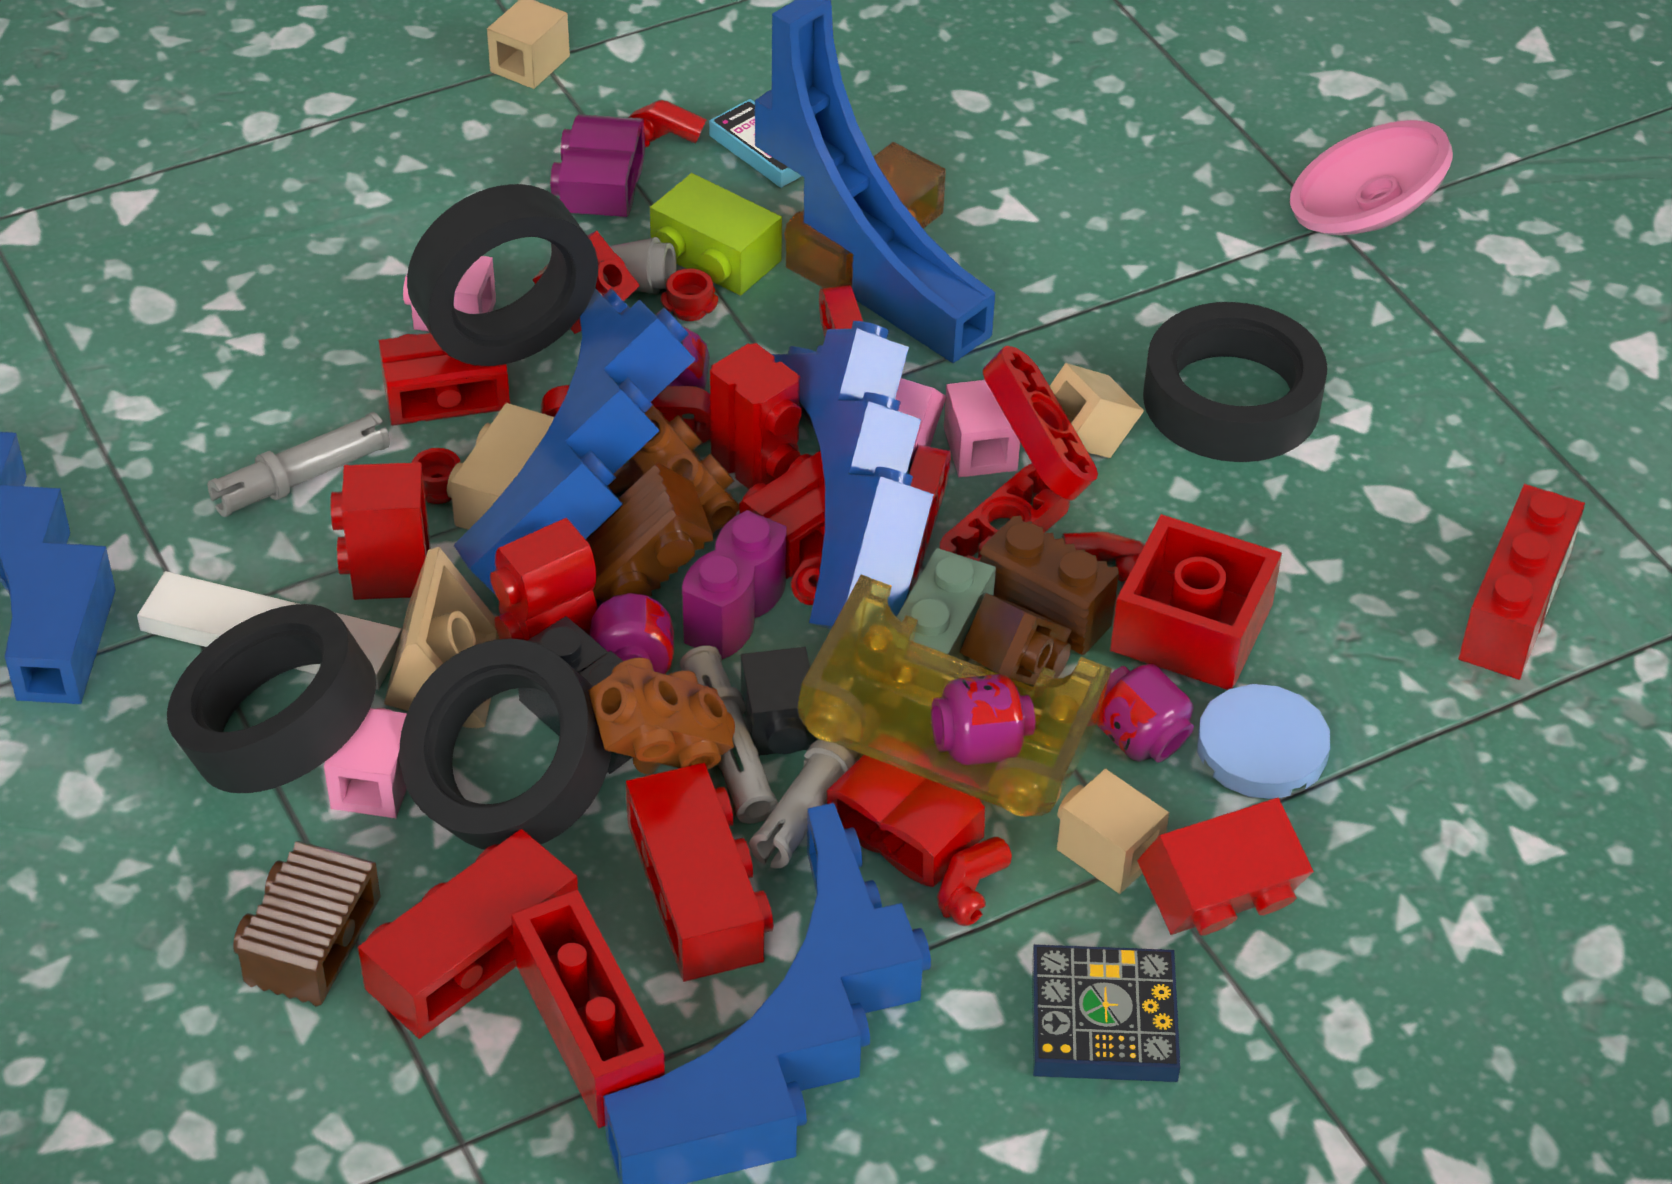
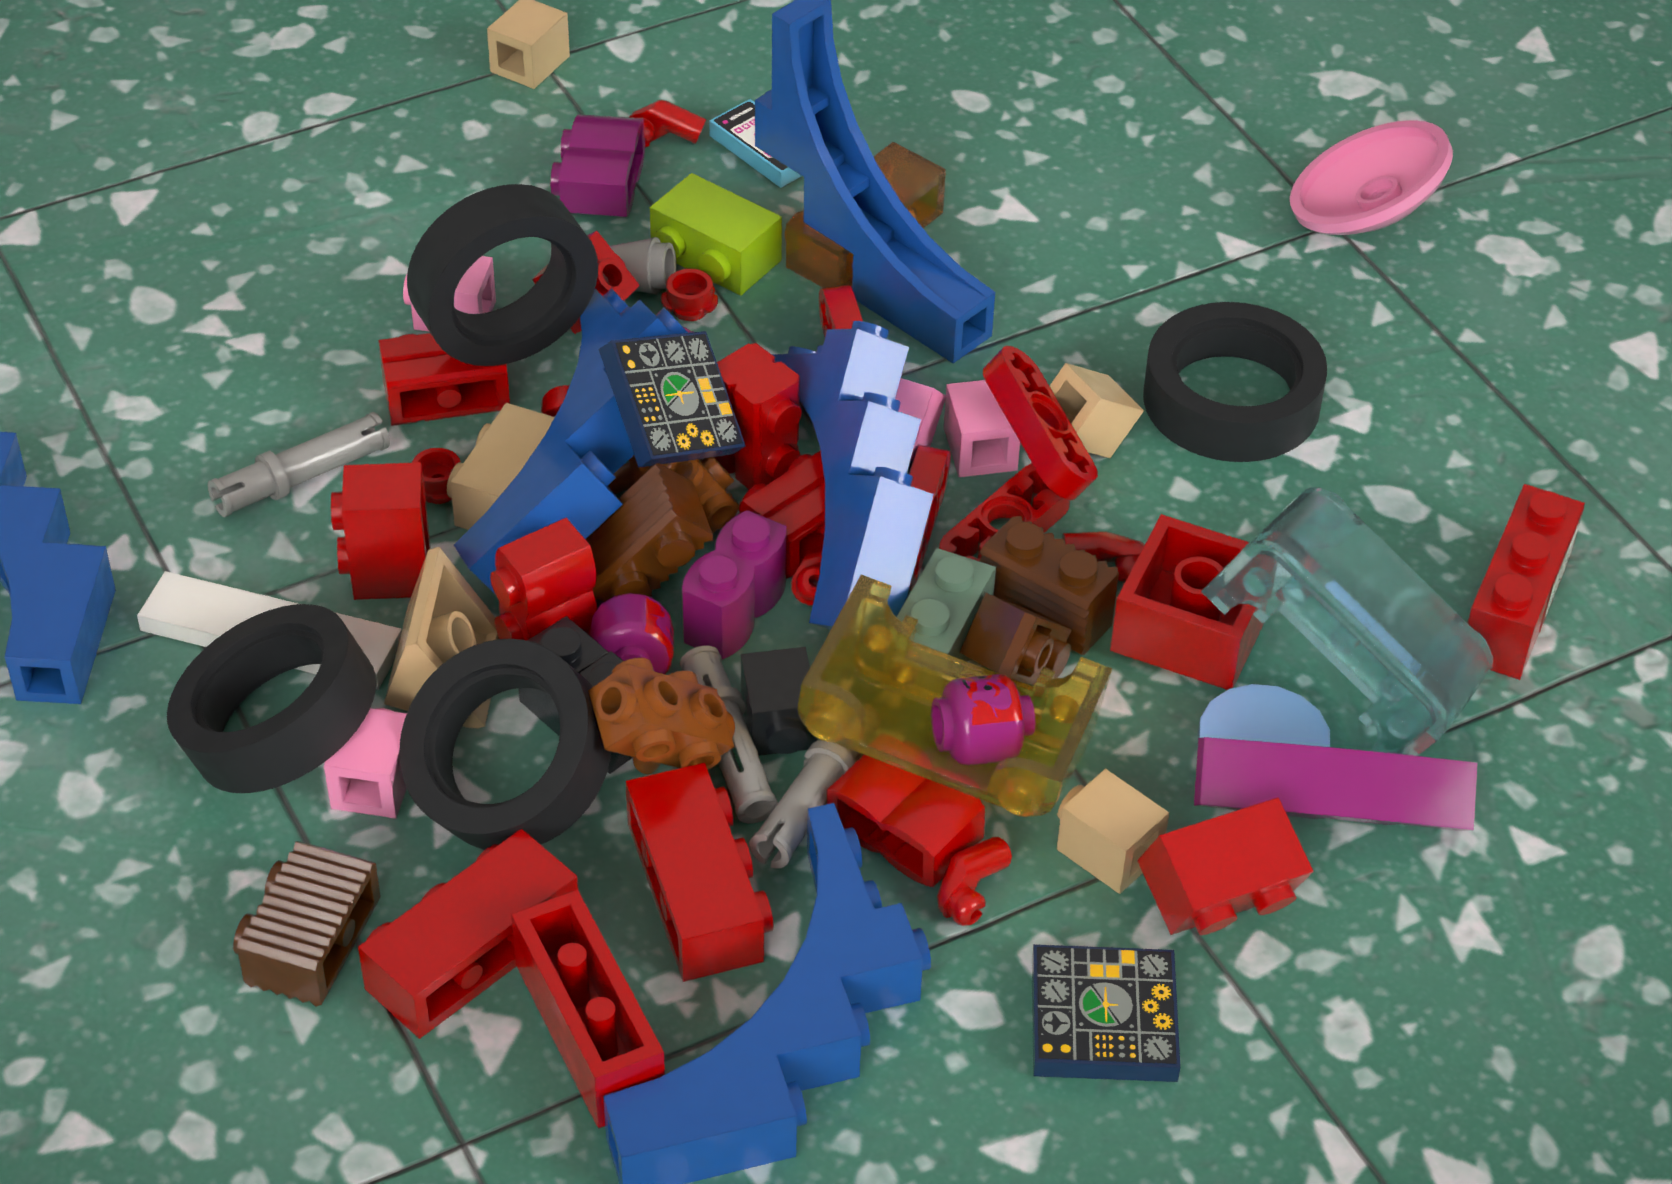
magenta head [1095,664,1194,763] -> none
none -> tile [599,331,746,467]
none -> magenta slope [1194,737,1477,831]
none -> clear light blue windscreen [1201,487,1493,756]

